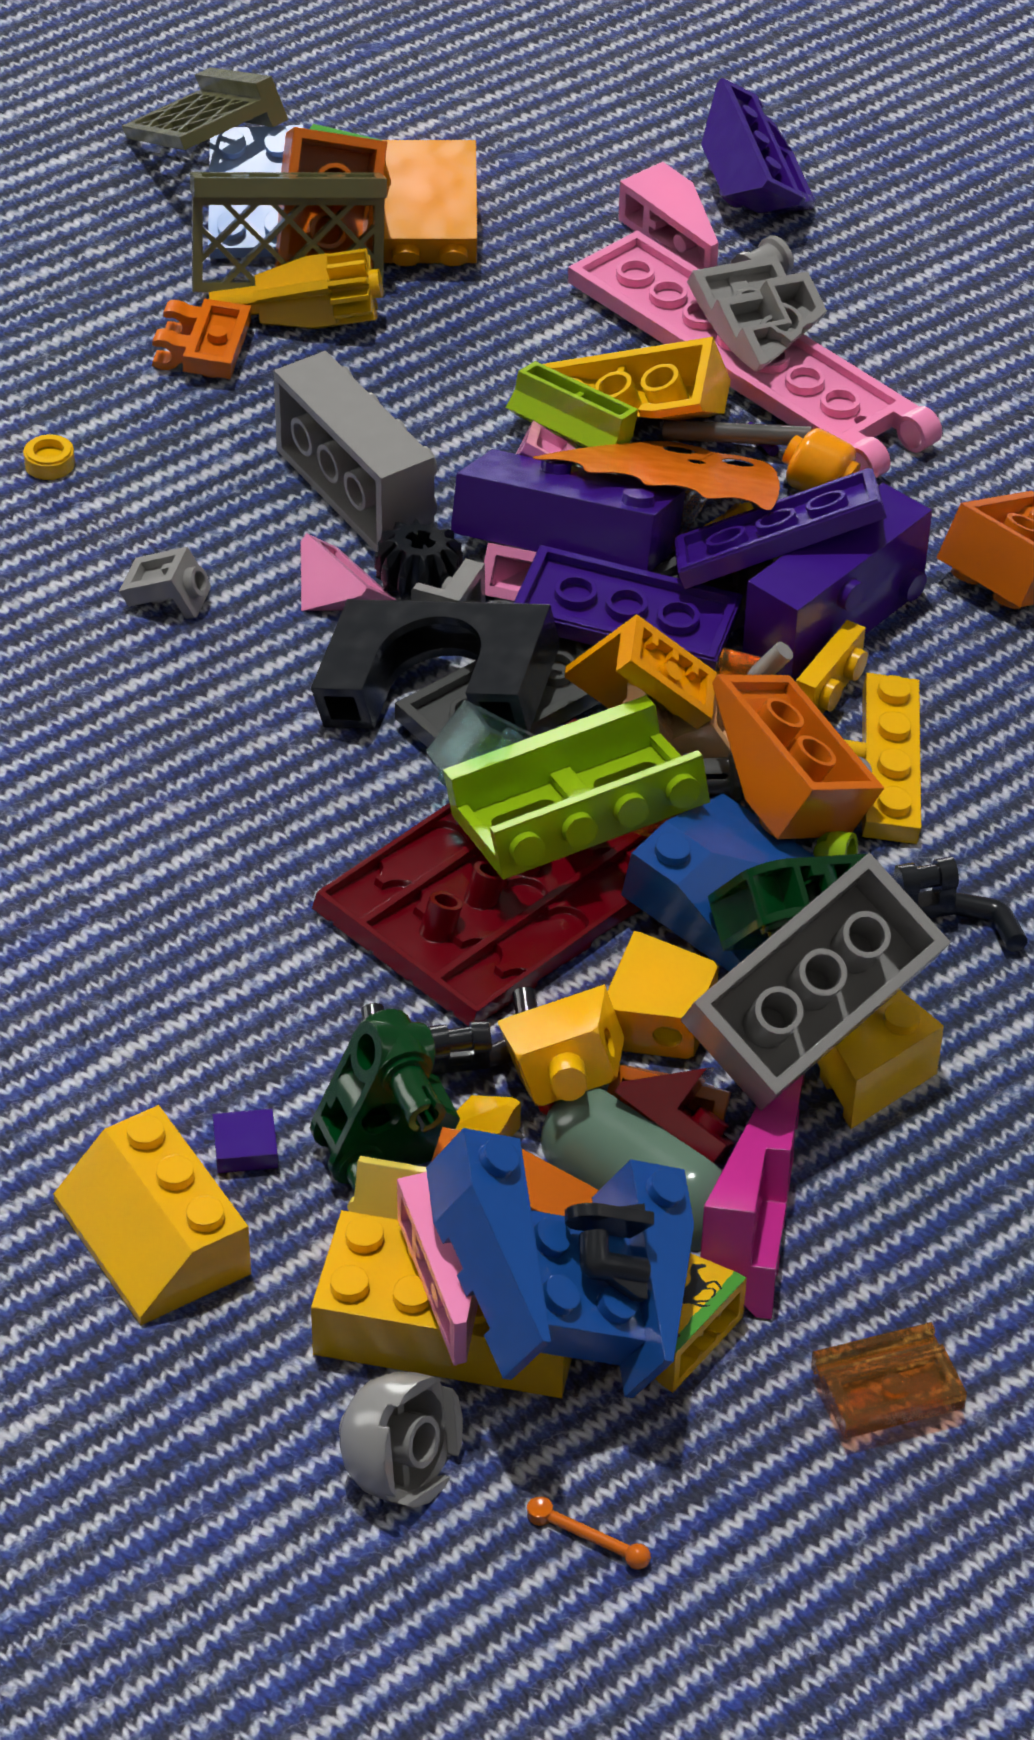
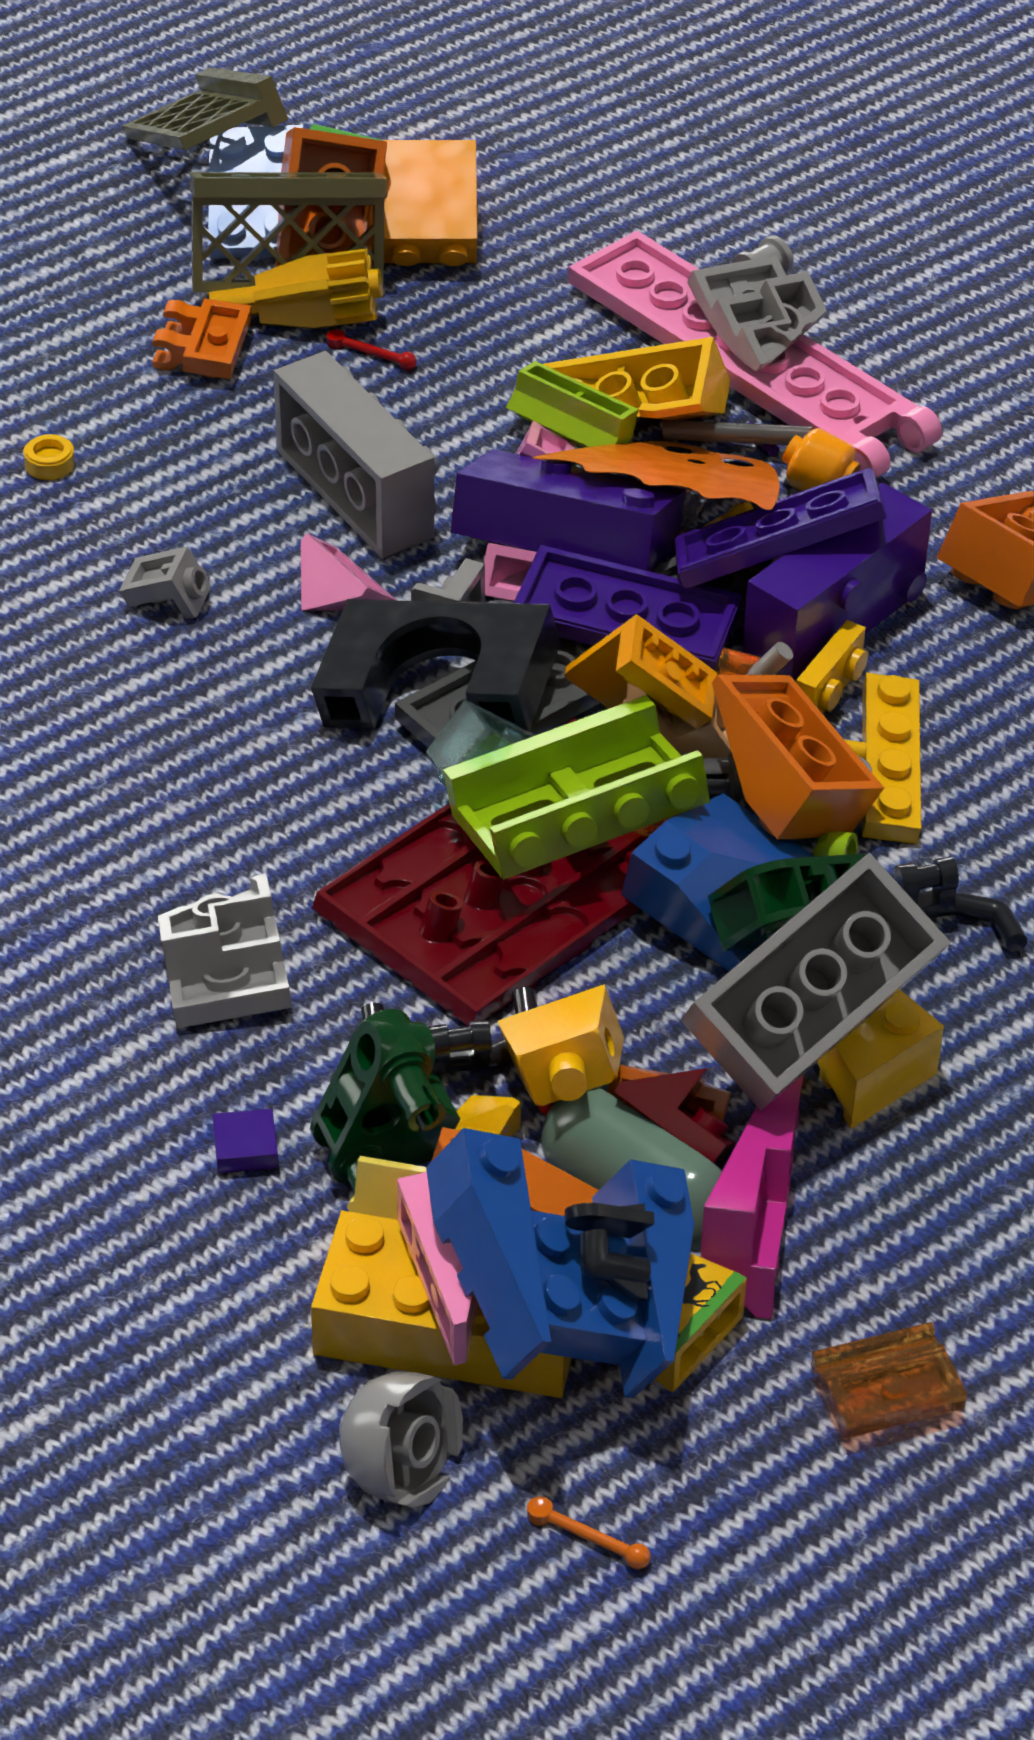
yellow slope [53,1105,251,1325] -> none
black gear [374,519,463,599] -> none
yellow torso [607,931,719,1059] -> none
bright pink slope [619,162,719,269] -> none
dark purple wedge [701,78,816,213] -> none
none -> light grey slope [158,874,293,1028]
none -> red hinge [326,329,417,371]

